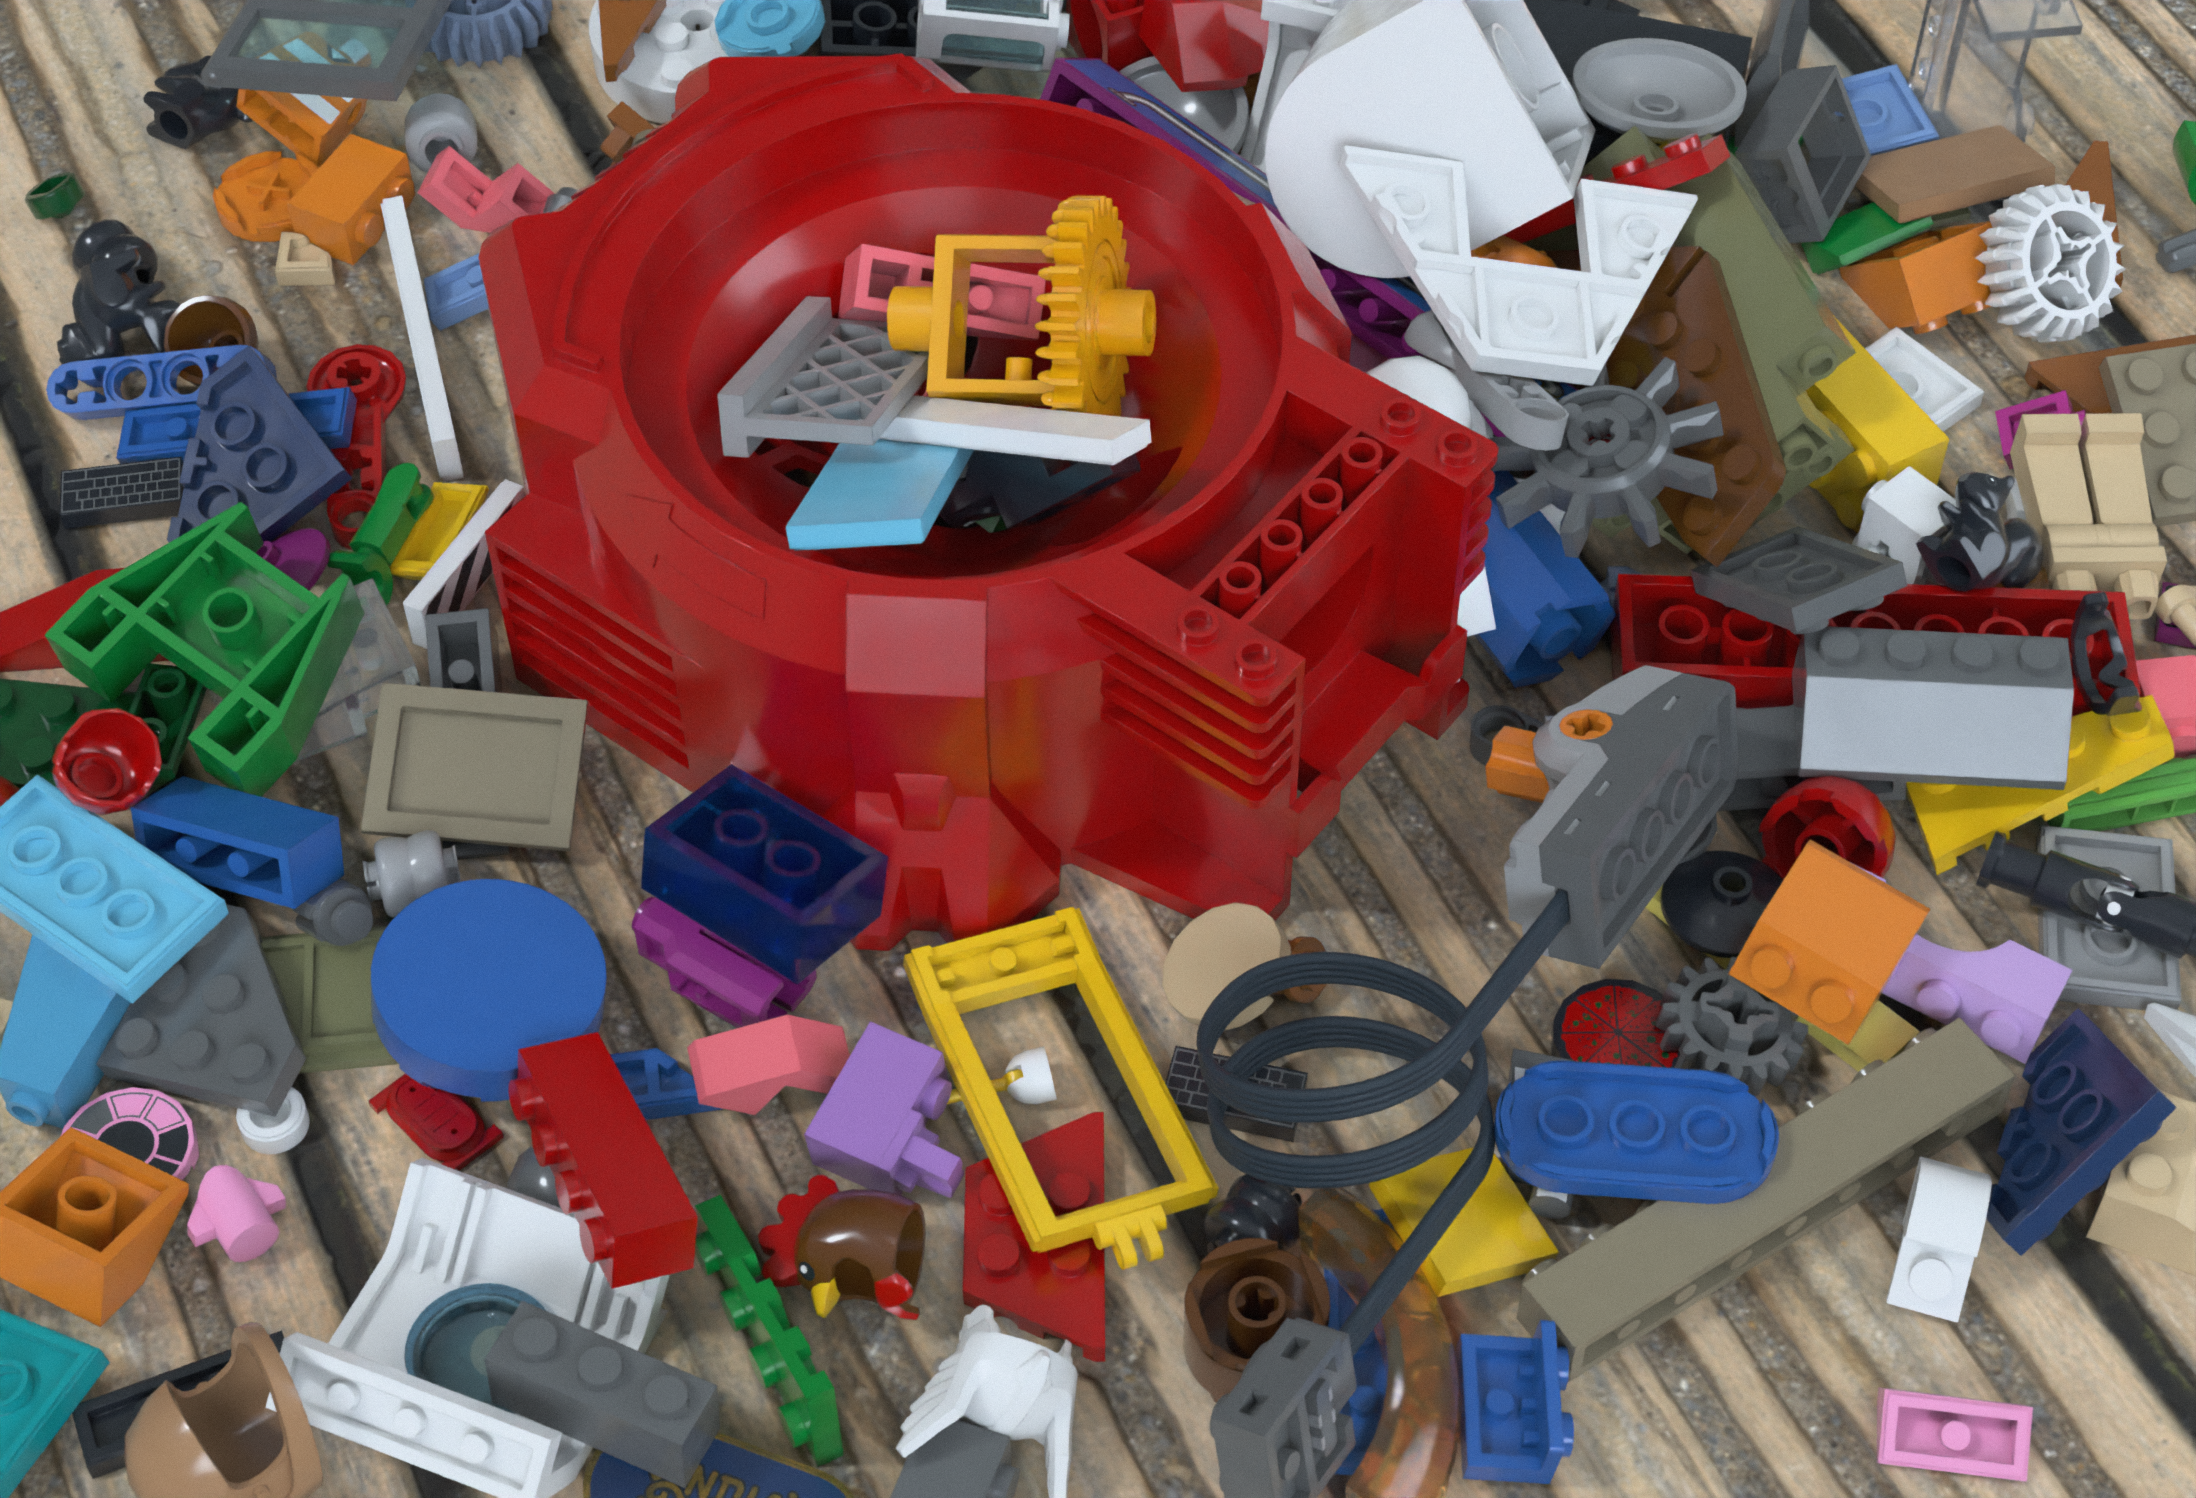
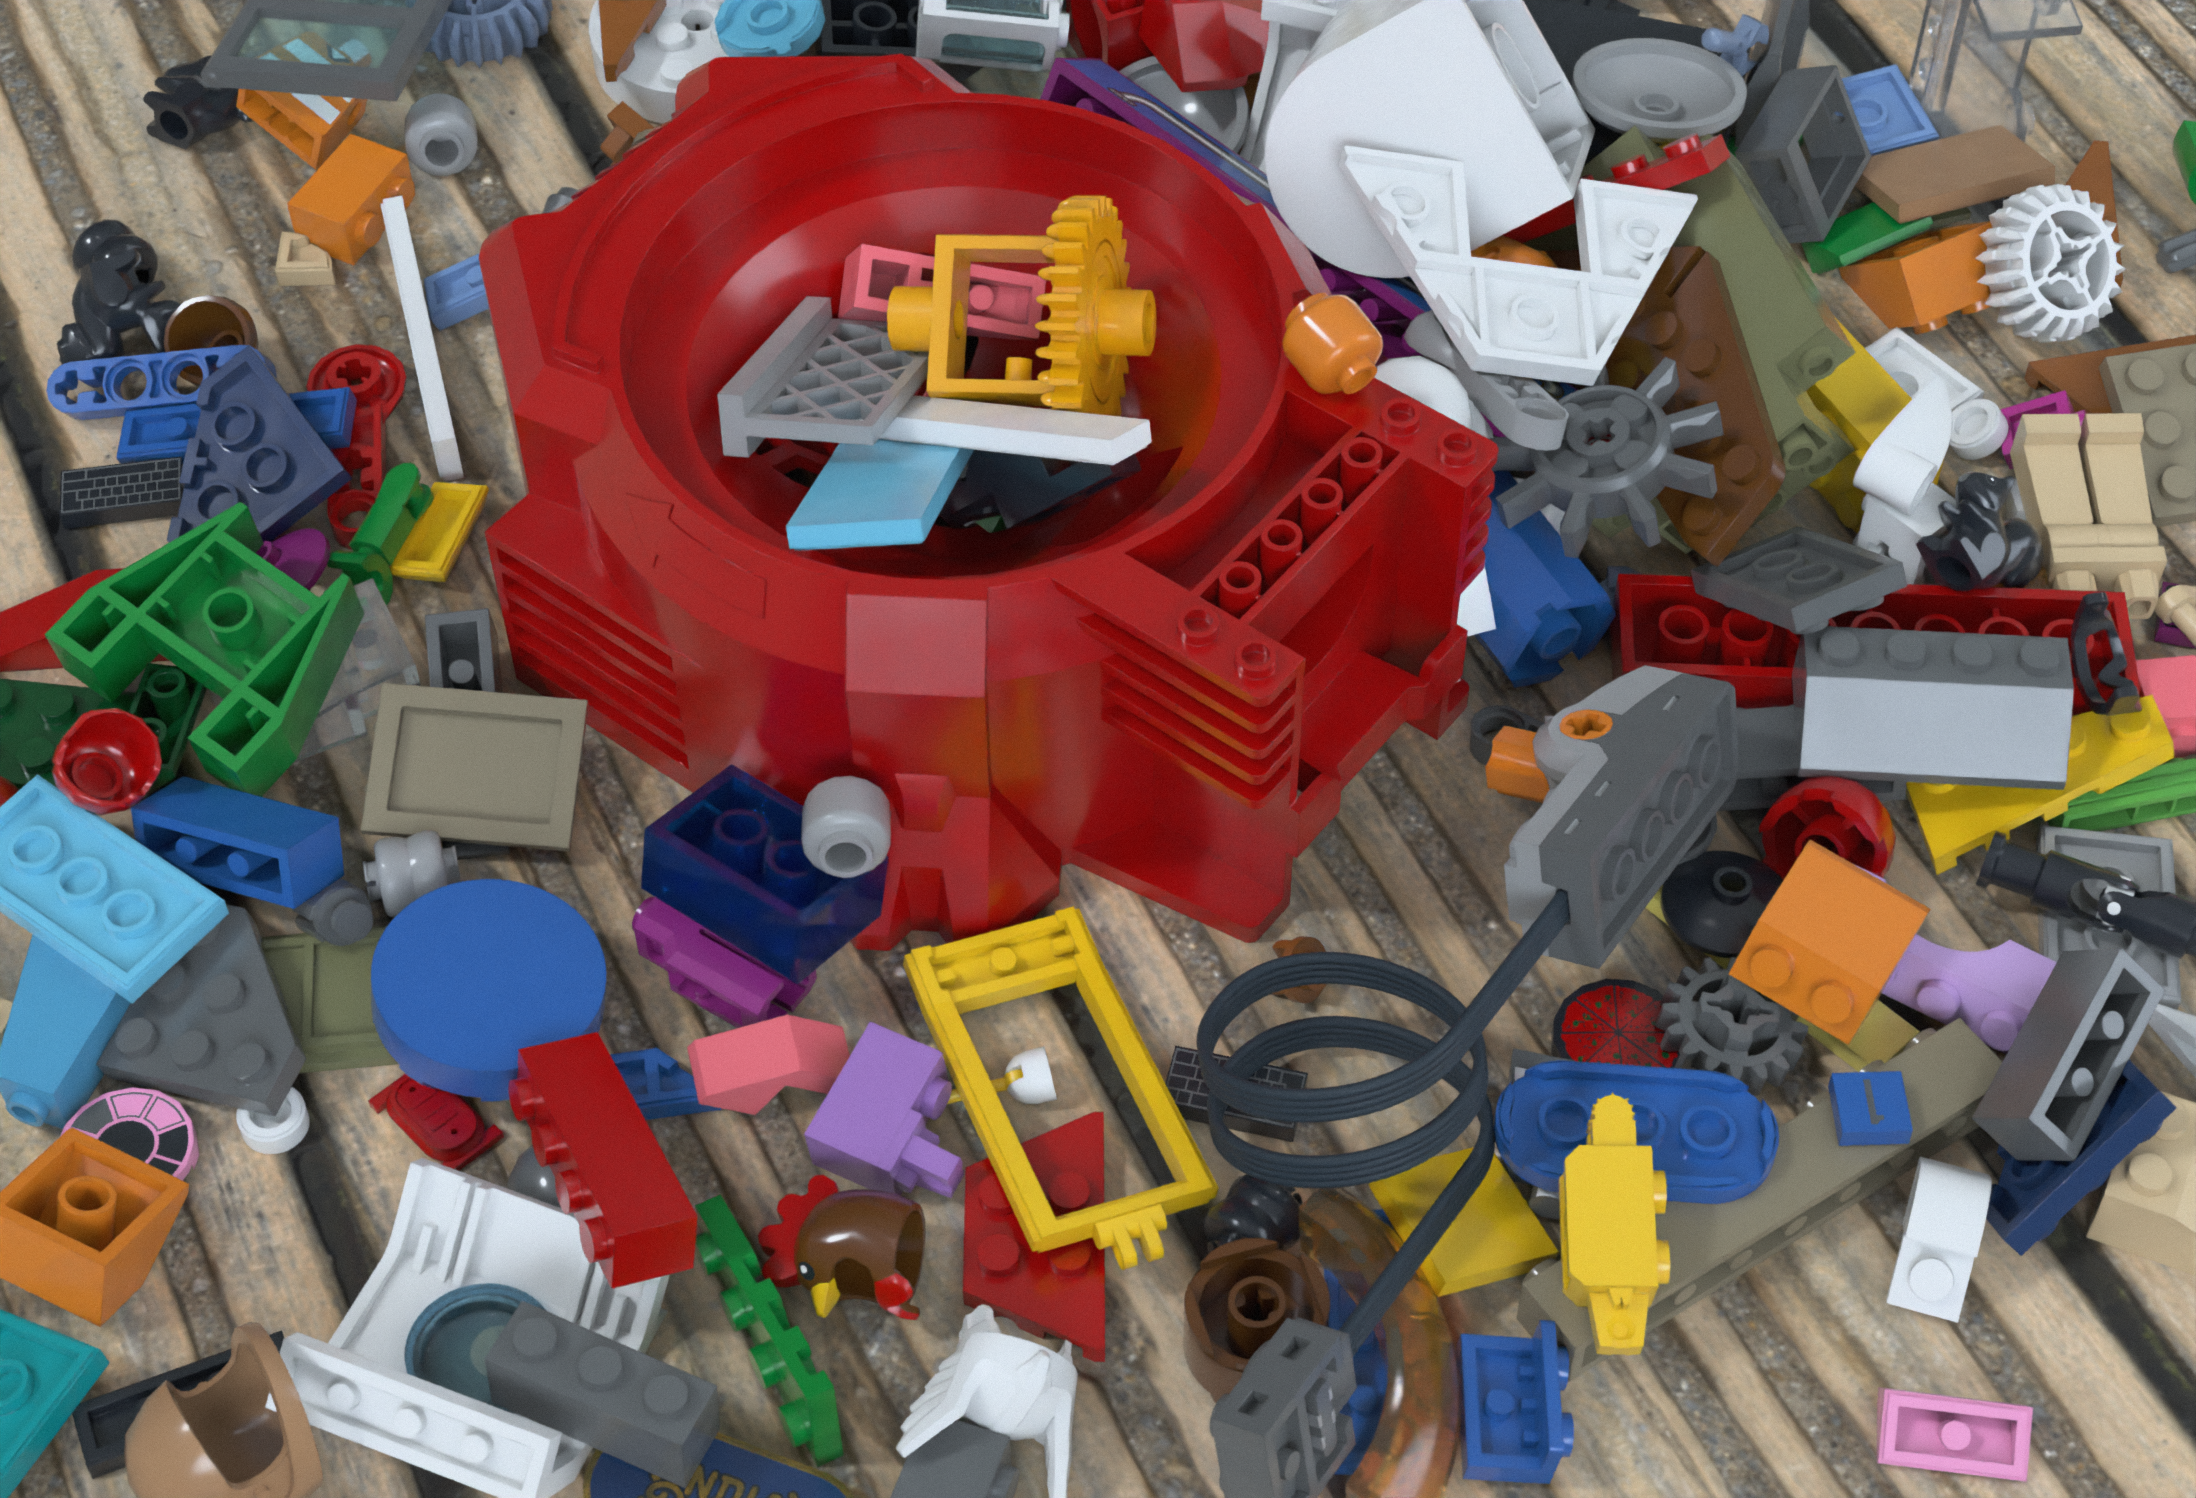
dark green tile [25,172,85,220] -> none
bright pink piece [187,1165,286,1262] -> none
orange tile [213,151,319,242] -> none
white tile [403,479,525,649] -> none
coral slope [417,146,555,233] -> none
tan tile [1162,903,1291,1030] -> none
none -> light grey head [801,776,891,878]
none -> orange head [1283,293,1383,394]
none -> yellow hinge [1558,1092,1670,1355]
none -> sand blue bar [1701,14,1769,76]
none -> blue tile [1828,1071,1913,1146]
none -> white piece [1853,376,1952,515]
none -> white tile [1949,399,2009,460]
none -> dark grey brick [1972,948,2165,1161]

